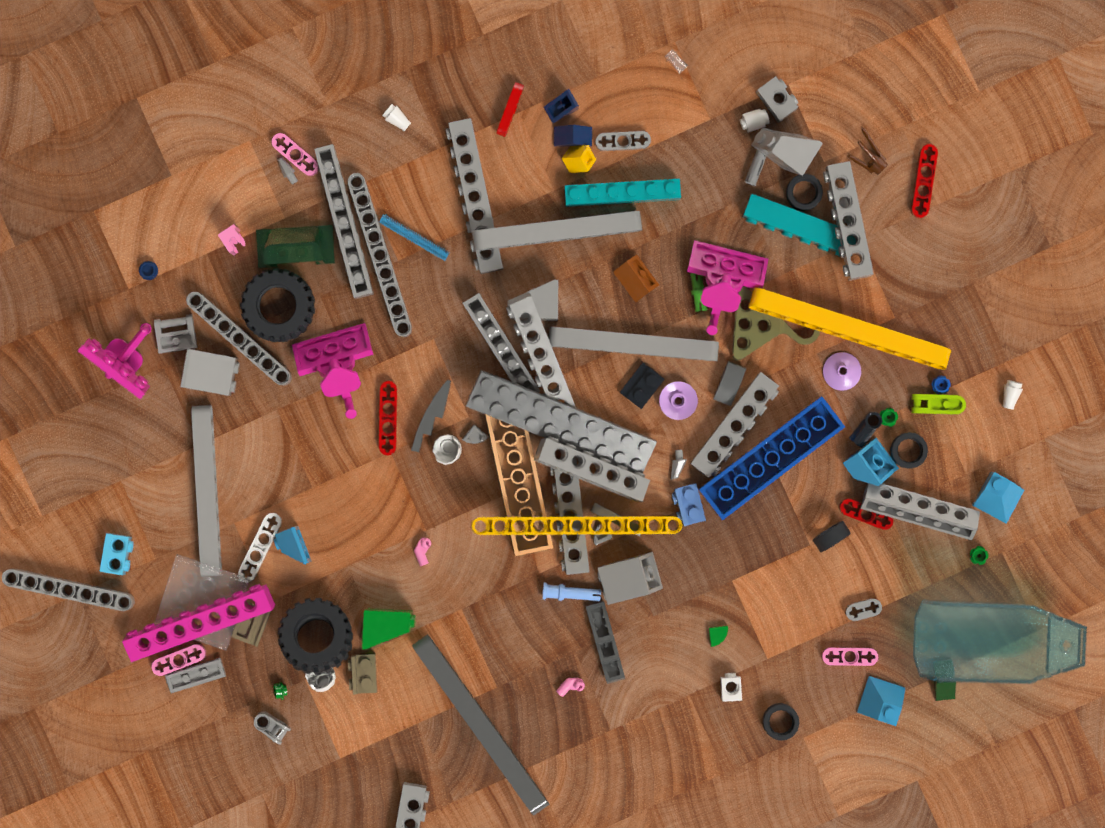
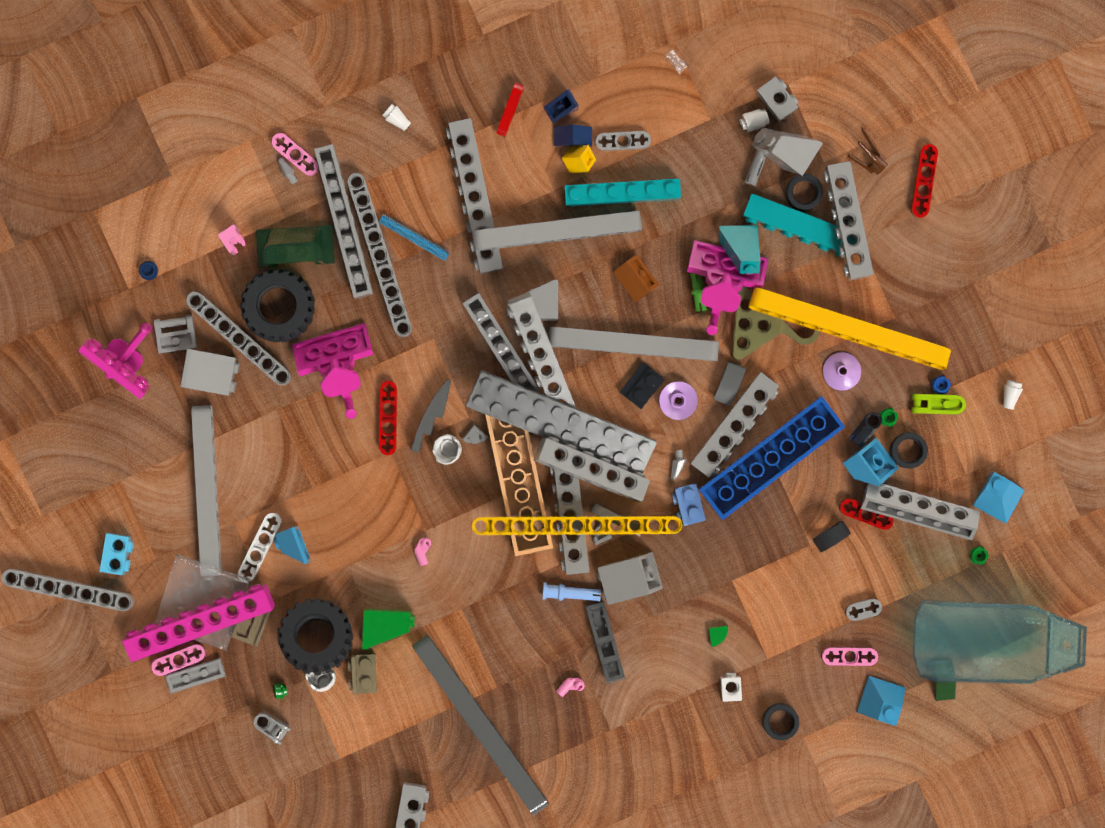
none -> teal slope [719,225,760,274]

